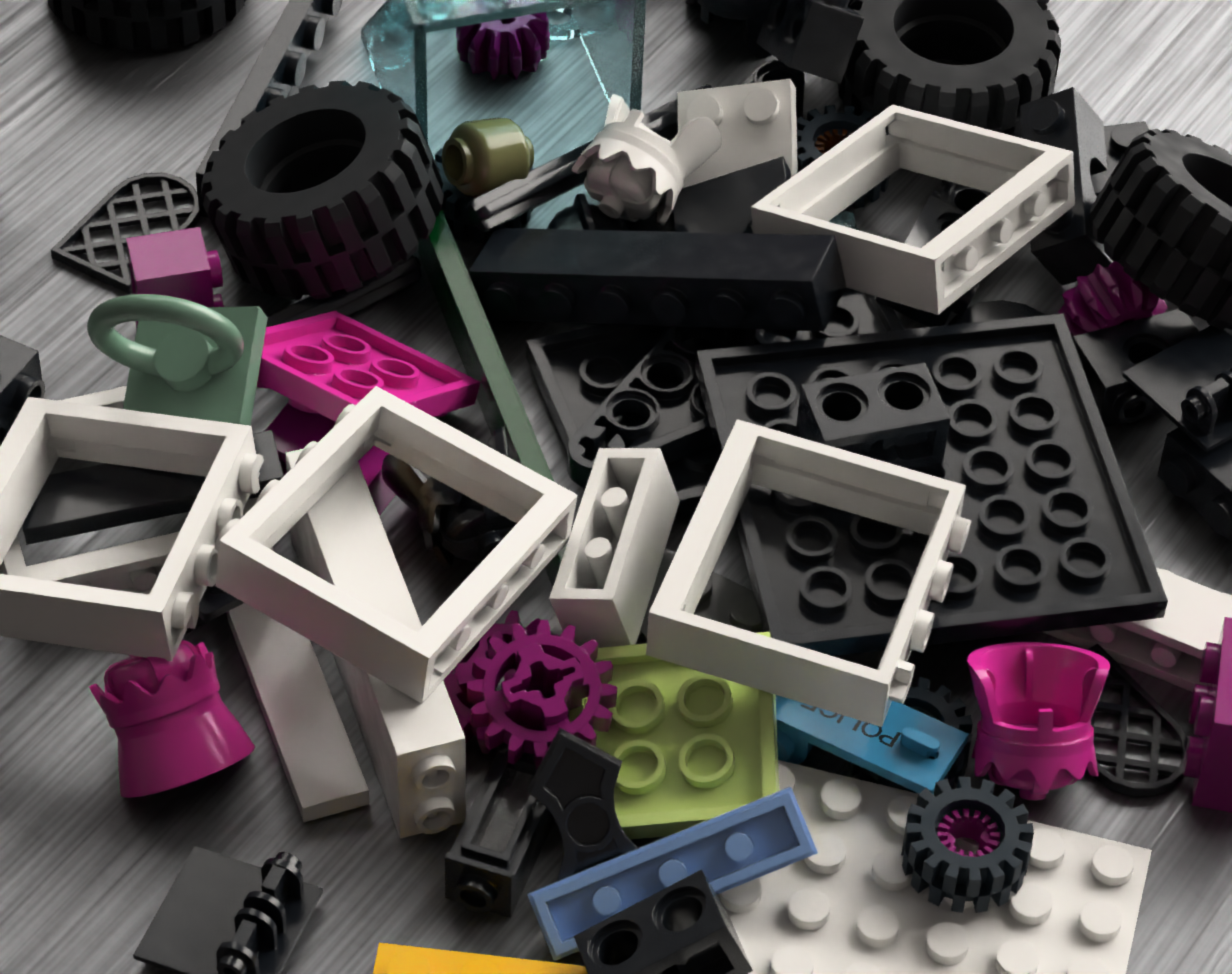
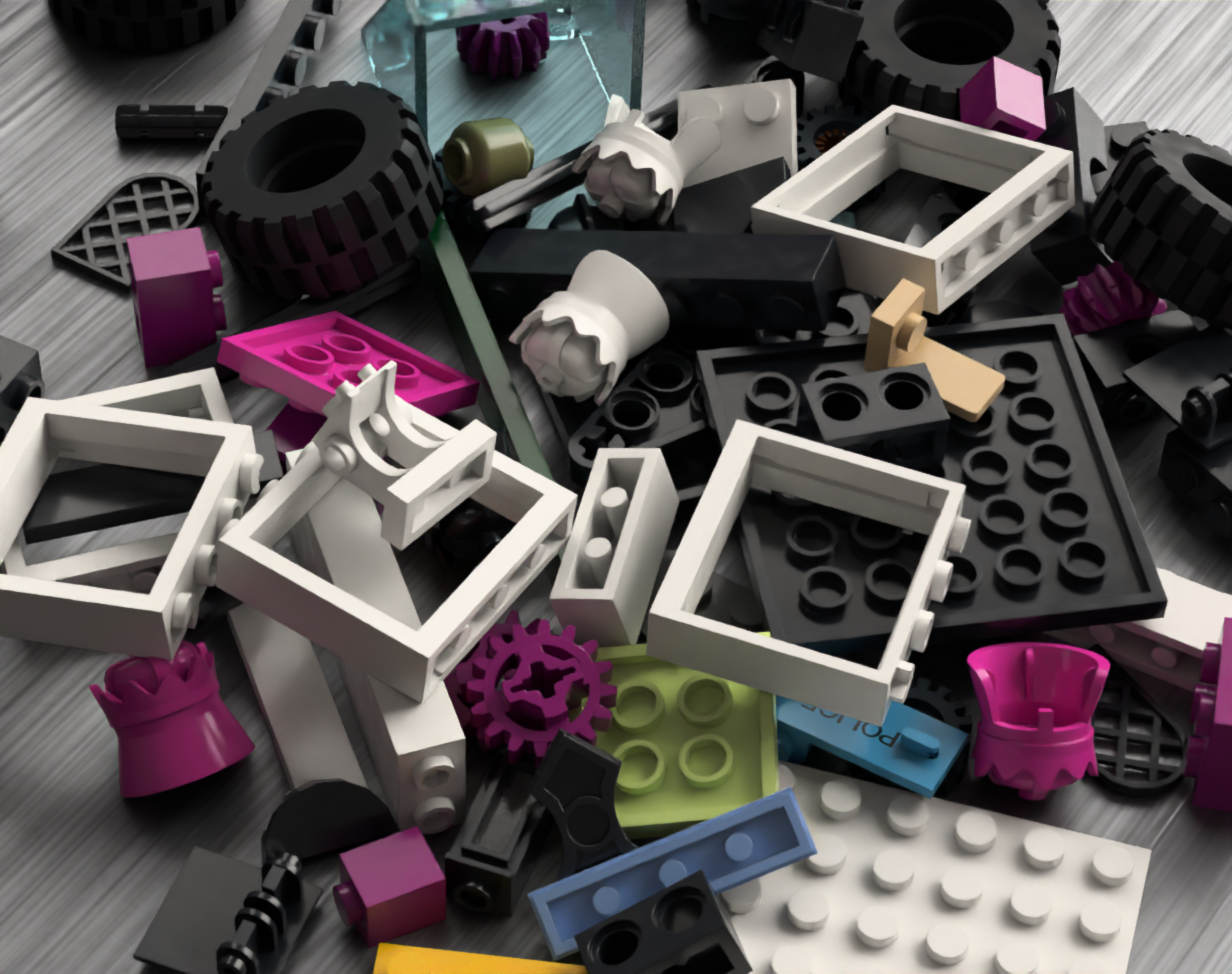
sand green tile [87,294,268,426] -> none
black bush [901,777,1034,913] -> none
none -> black axle [115,104,228,140]
none -> black tile [261,778,400,866]
none -> white tile [312,360,497,551]
none -> magenta brick [332,826,446,949]
none -> white hat [509,250,669,406]
none -> tan bracket [863,278,1005,422]
none -> magenta brick [959,56,1046,141]

